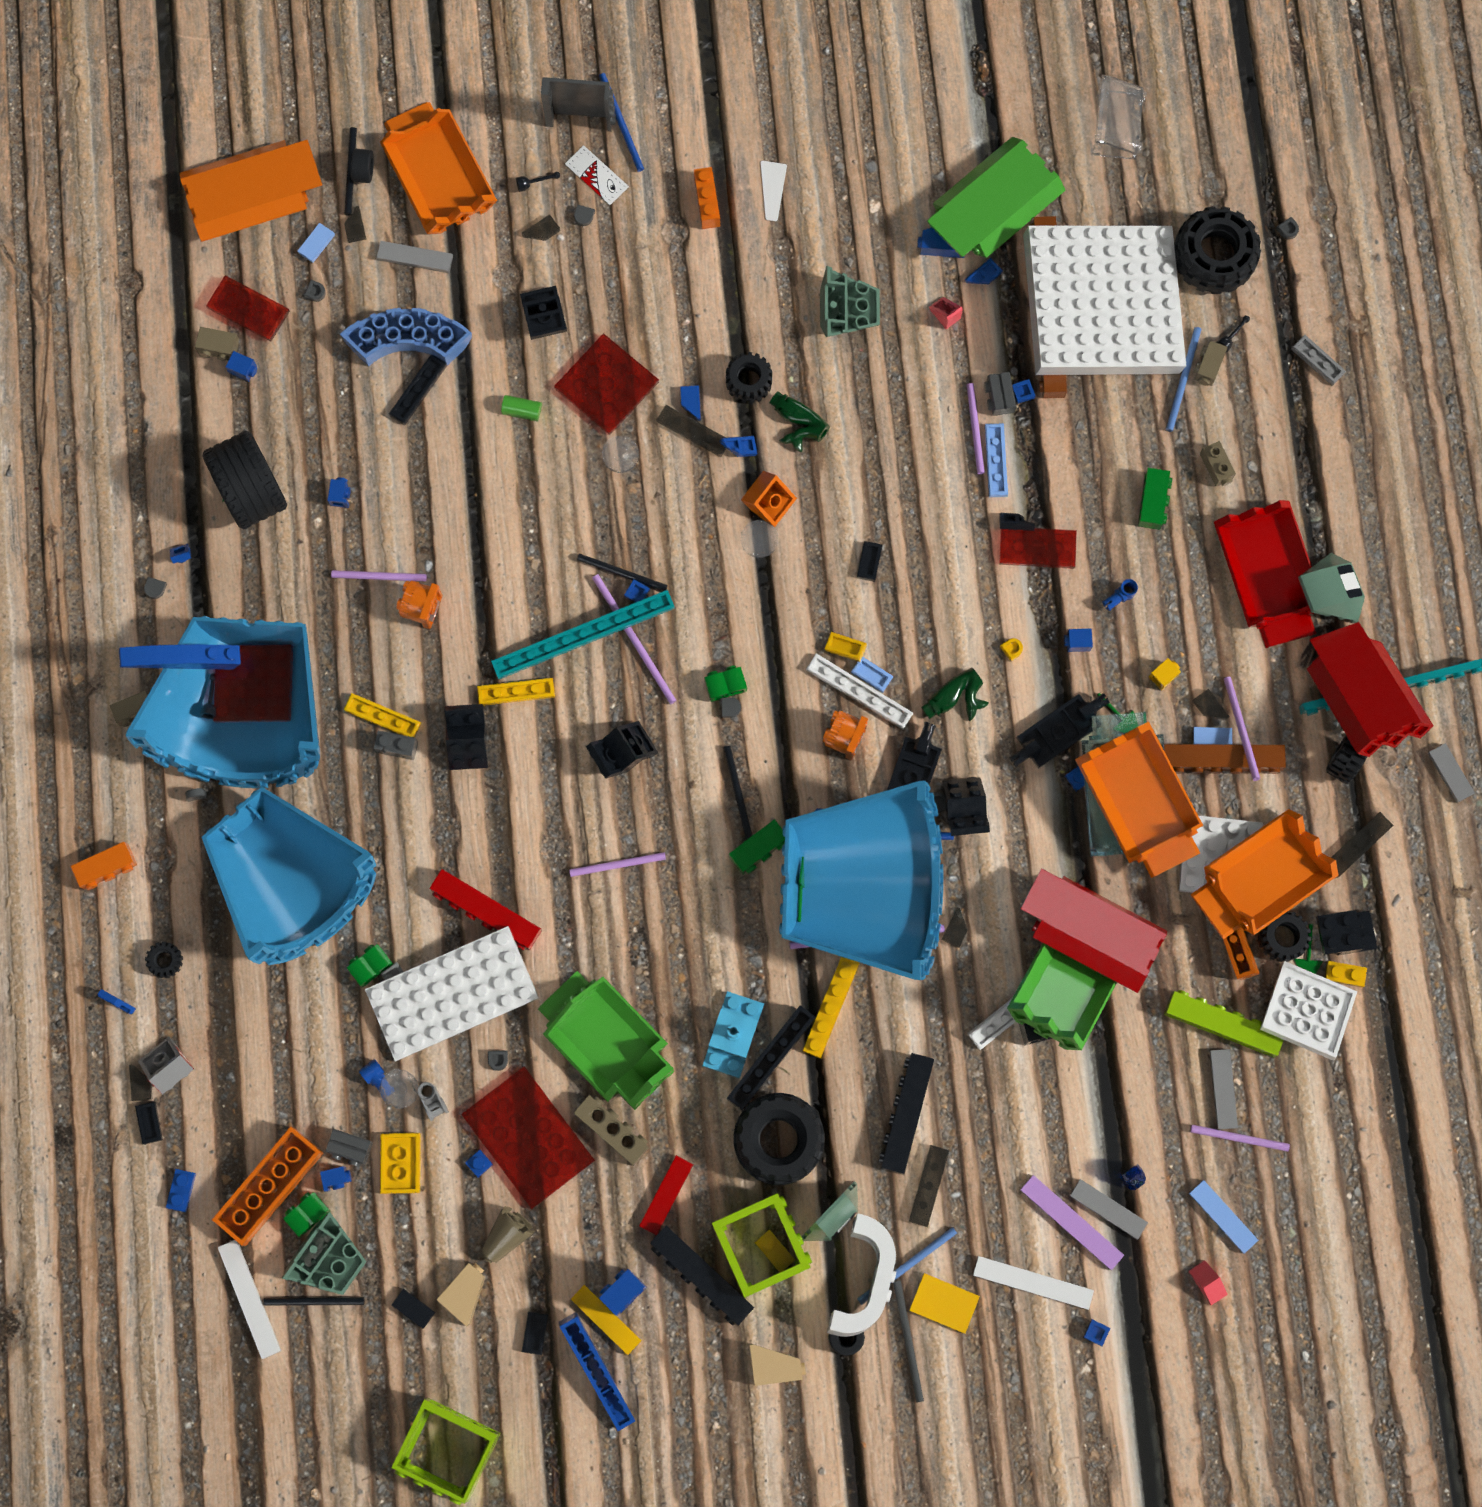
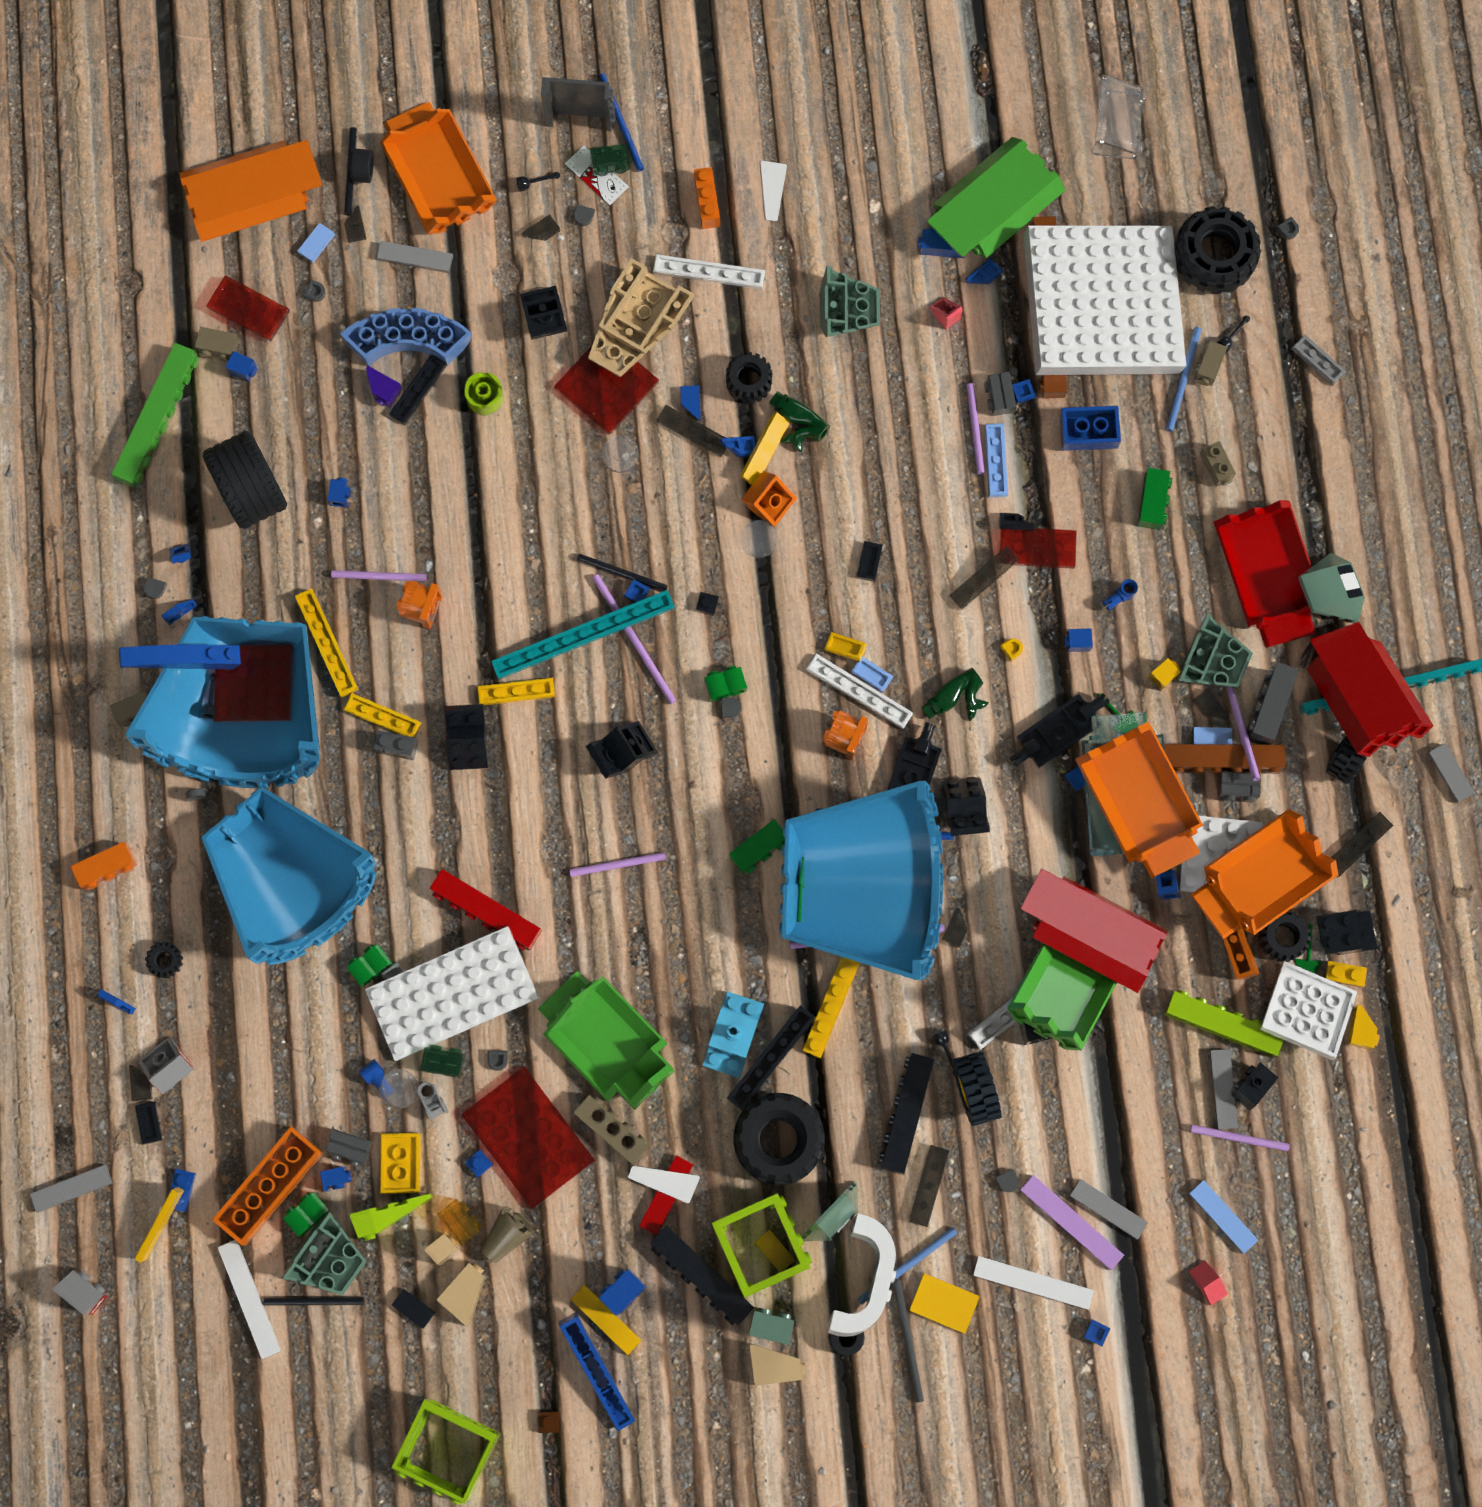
bright green brick [501,395,542,422] -> none
black tile [522,1312,548,1355] -> none
black piece [723,746,753,840] -> none
clear blue rock [1120,1164,1146,1190] -> none
none -> light grey tile [30,1165,113,1213]
none -> light grey slope [52,1270,108,1315]
none -> bright green brick [111,343,199,488]
none -> yellow tile [135,1187,184,1263]
none -> blue tile [161,599,197,625]
none -> yellow plate [295,588,359,698]
none -> lime wedge [350,1194,433,1241]
none -> dark purple slope [366,366,402,407]
none -> clear green brick [420,1045,465,1079]
none -> tan slope [424,1234,459,1265]
none -> clear yellow brick [437,1199,482,1246]
none -> lime brick [465,372,504,416]
none -> reddish brown plate [539,1411,560,1433]
none -> tan wedge [588,258,695,377]
none -> clear green brick [590,144,630,176]
none -> white sticker [628,1166,700,1203]
none -> white tile [653,254,765,290]
none -> black plate [696,592,719,616]
none -> yellow tile [740,412,790,485]
none -> sand green brick [749,1308,794,1345]
none -> black hinge [932,1030,954,1075]
none -> clear smoke tile [949,546,1019,610]
none -> black wheel [952,1051,1002,1126]
none -> dark grey tile [995,1169,1019,1193]
none -> blue brick [1059,406,1121,451]
none -> blue brick [1156,869,1181,900]
none -> sand green wedge [1178,613,1253,688]
none -> dark grey brick [1218,772,1261,802]
none -> black brick [1232,1062,1278,1111]
none -> dark grey brick [1246,662,1299,745]
none -> yellow slope [1347,1005,1379,1050]

